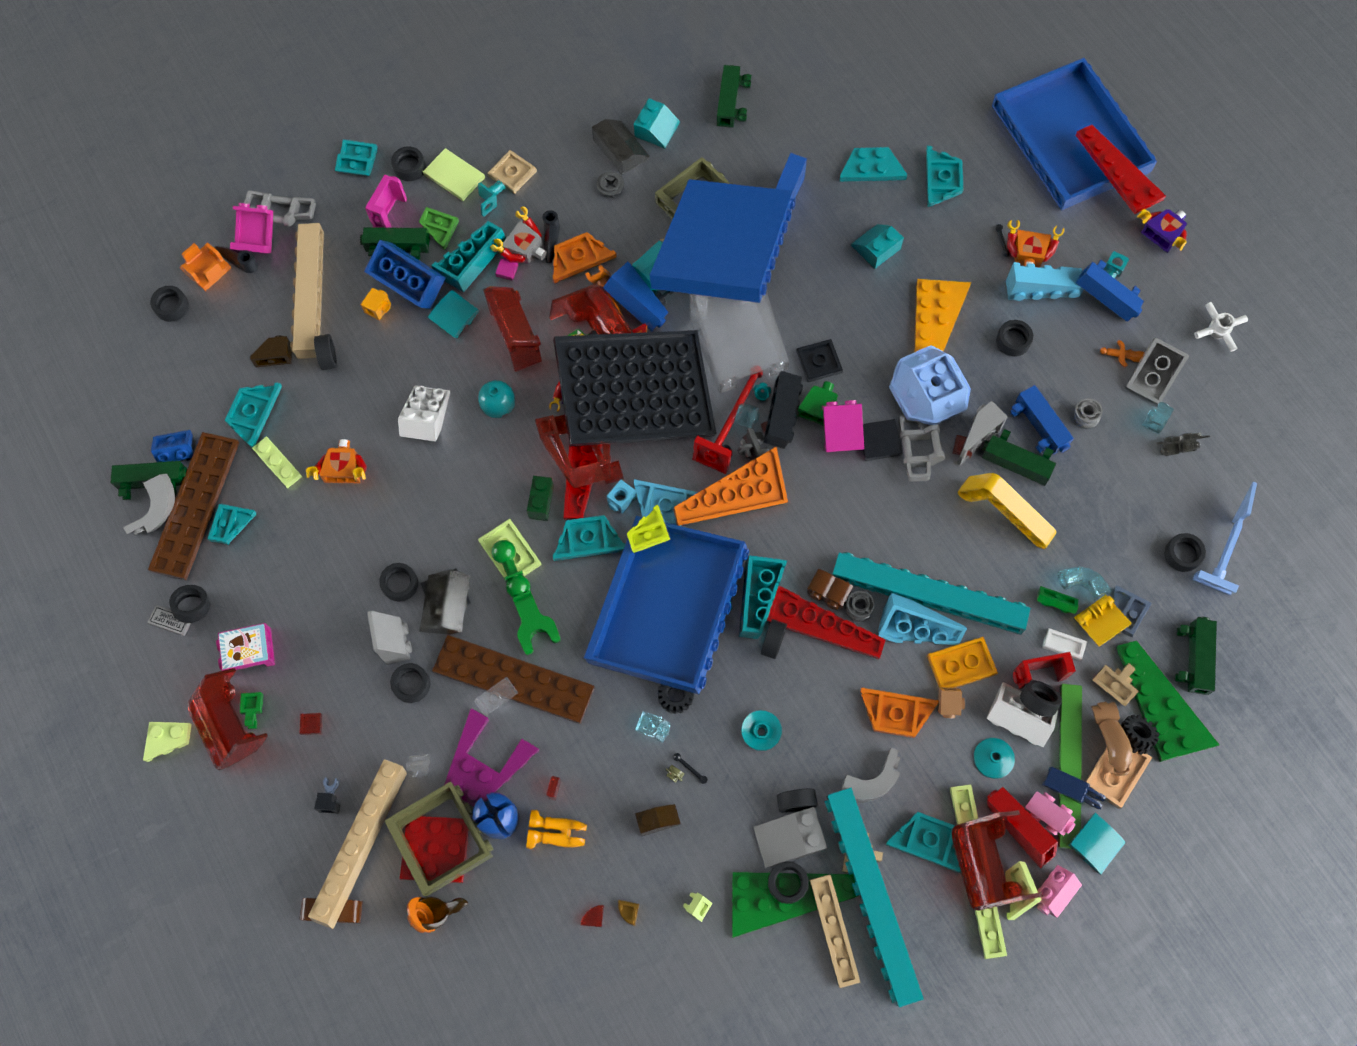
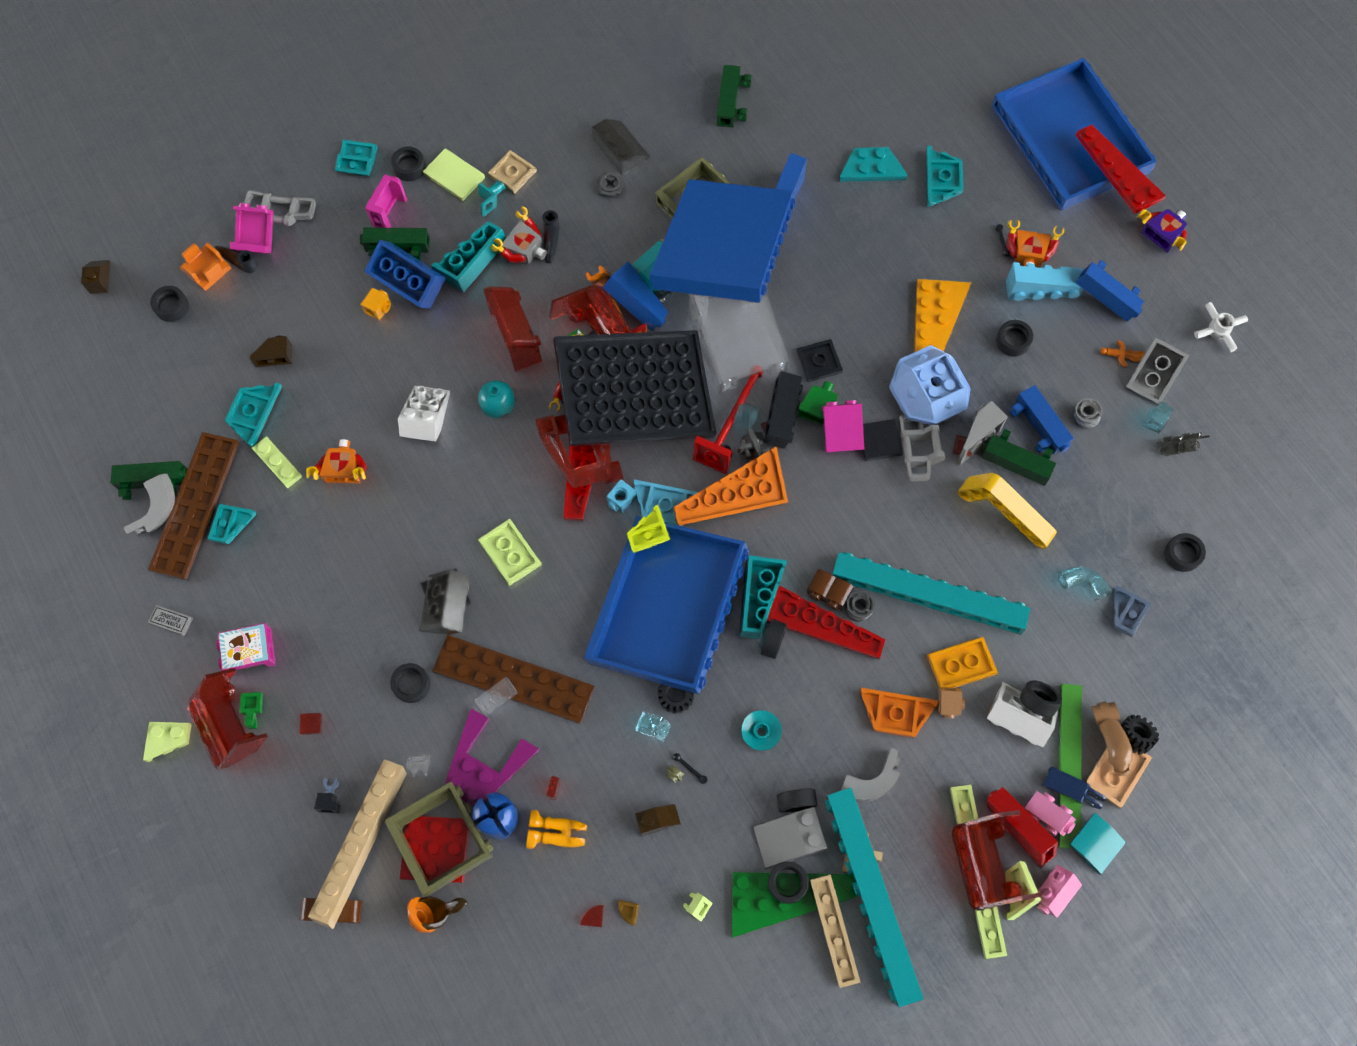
blue bracket [151,430,194,462] -> none
black tyre [169,585,210,623] -> none
tan brick [290,223,324,359] -> none
black tyre [314,334,337,370] -> none
light grey slope [367,611,412,665] -> none
black tyre [379,563,418,602] -> none
bright green wing [419,207,459,250] -> none
teal slope [428,290,480,338] -> none
green piece [491,540,561,656] -> none
dark pink tile [495,259,518,281] -> none
dark green brick [527,475,554,521] -> none
orange wing [553,232,617,283] -> none
teal wing [553,515,625,561] -> none
teal slope [633,98,680,149] -> none
teal plate [754,382,772,400] -> none
teal slope [851,224,904,269] -> none
medium azure wedge [877,593,967,645] -> none
teal wing [886,812,965,874] -> none
teal dish [974,738,1015,779] -> none
red panel [1013,652,1076,689] -> none
green plate [1037,586,1078,614] -> none
white tile [1042,628,1087,661] -> none
yellow hinge [1074,595,1132,647] -> none
tan hinge [1092,663,1139,706] -> none
teal bracket [1103,251,1129,278] -> none
green wing [1116,641,1220,762] -> none
dark green brick [1175,617,1217,695] -> none
light blue piece [1192,482,1257,595] -> none
none -> dark brown slope [81,260,110,294]

